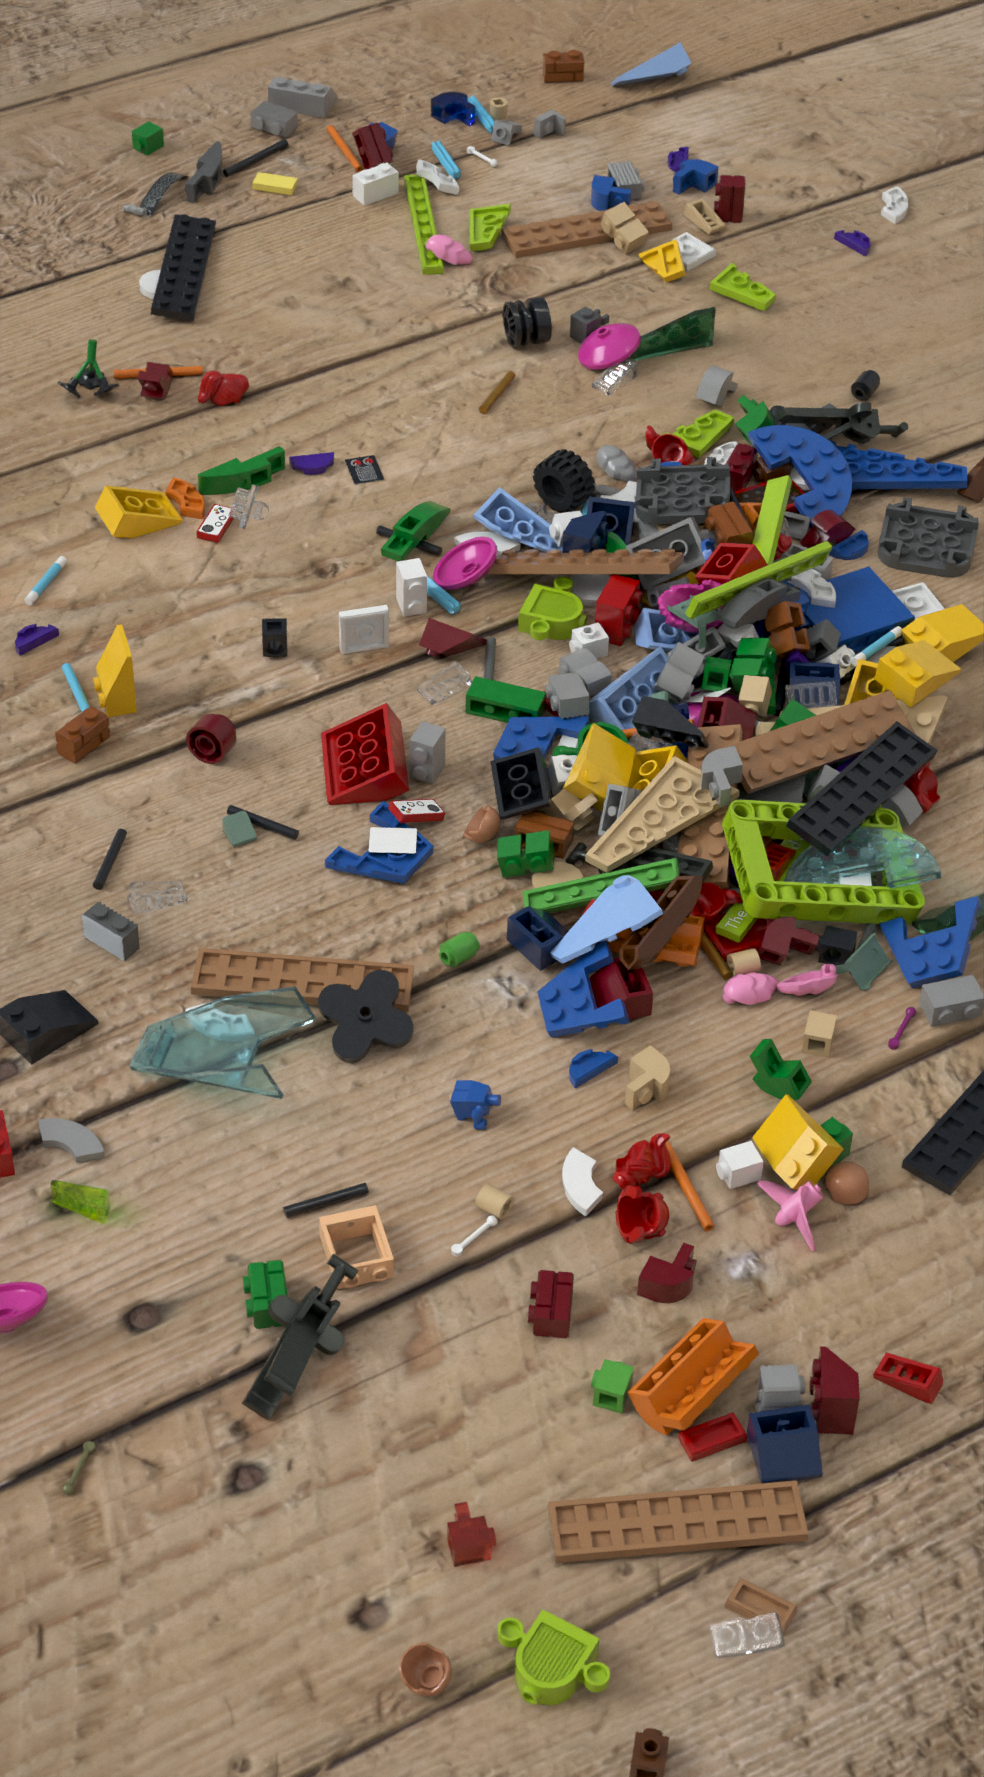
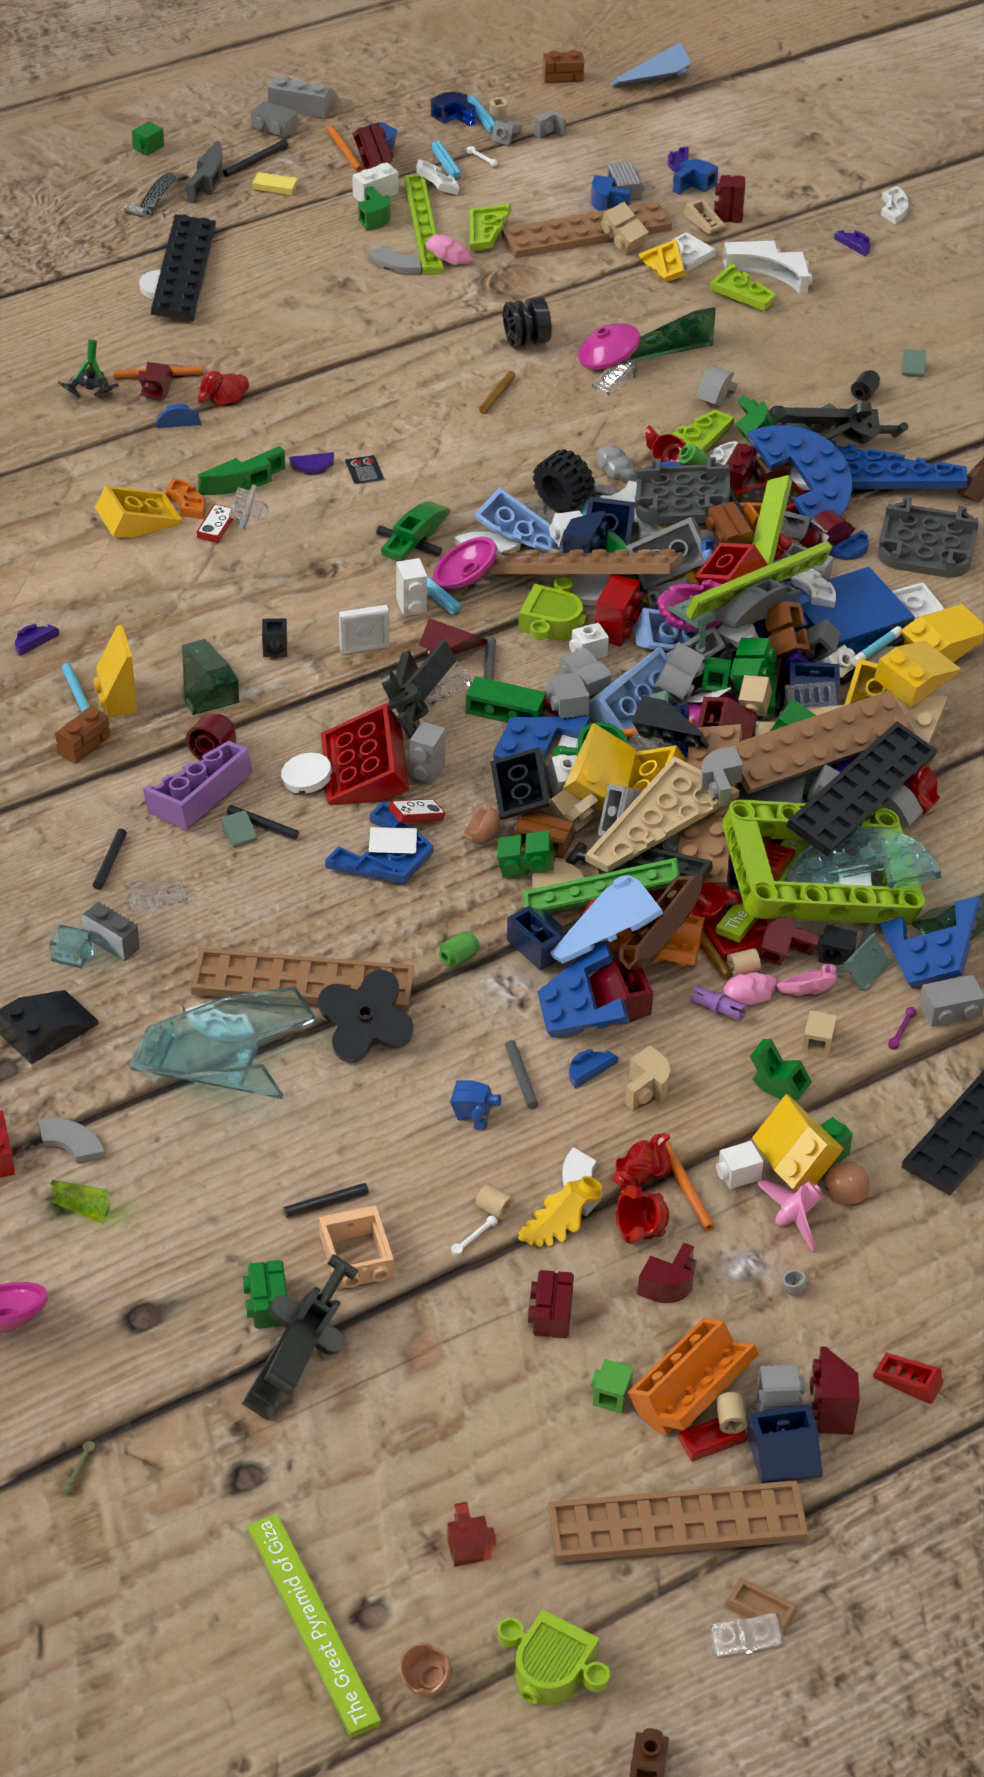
medium azure bar [24,556,67,606] -> none
dark grey brick [570,306,609,344] -> none
none -> clear light blue brick [50,925,94,969]
none -> medium lavender wedge [143,741,253,830]
none -> blue tile [156,404,201,428]
none -> clear green wedge [182,639,240,715]
none -> lime tile [248,1513,381,1739]
none -> white tile [281,753,332,793]
none -> green brick [358,186,391,231]
none -> light grey tile [369,247,421,274]
none -> pearl dark grey piece [380,640,457,739]
none -> dark grey bar [505,1040,538,1109]
none -> yellow plant [518,1176,603,1247]
none -> bright green brick [679,444,710,465]
none -> medium lavender pin [691,985,747,1021]
none -> tan gear [716,1392,748,1434]
none -> white arch [723,241,812,294]
none -> light grey hinge [782,1269,807,1295]
none -> sand green slope [902,349,926,377]

